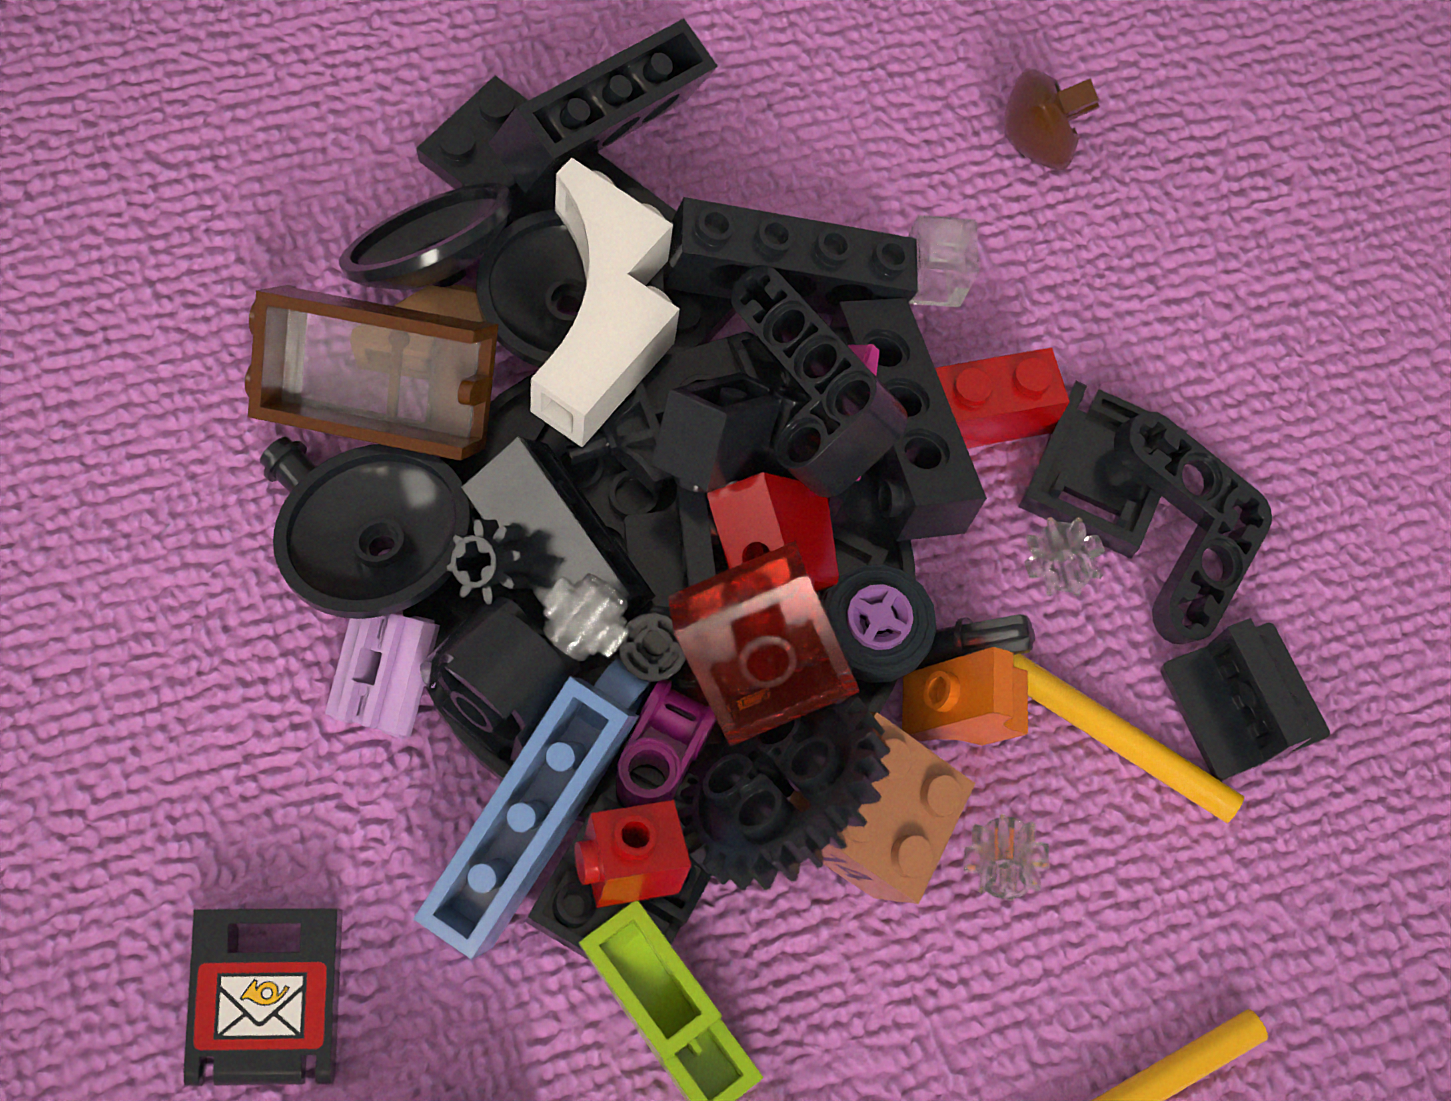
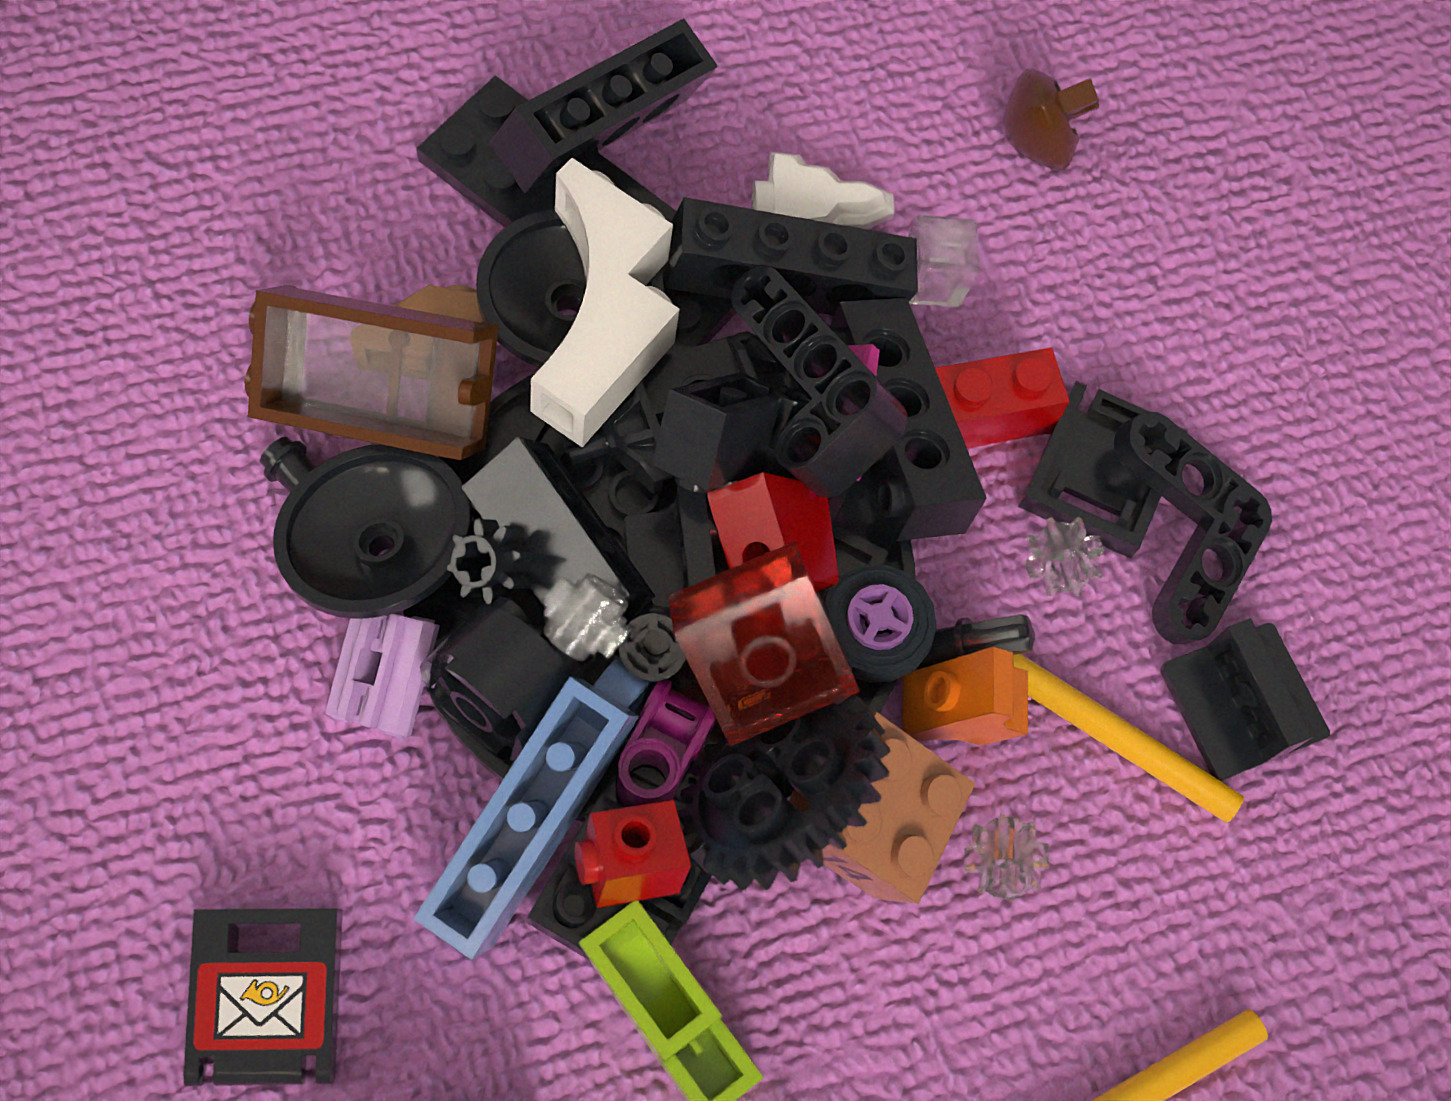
black dish [339,182,514,290] -> none
none -> white rock [752,152,895,230]

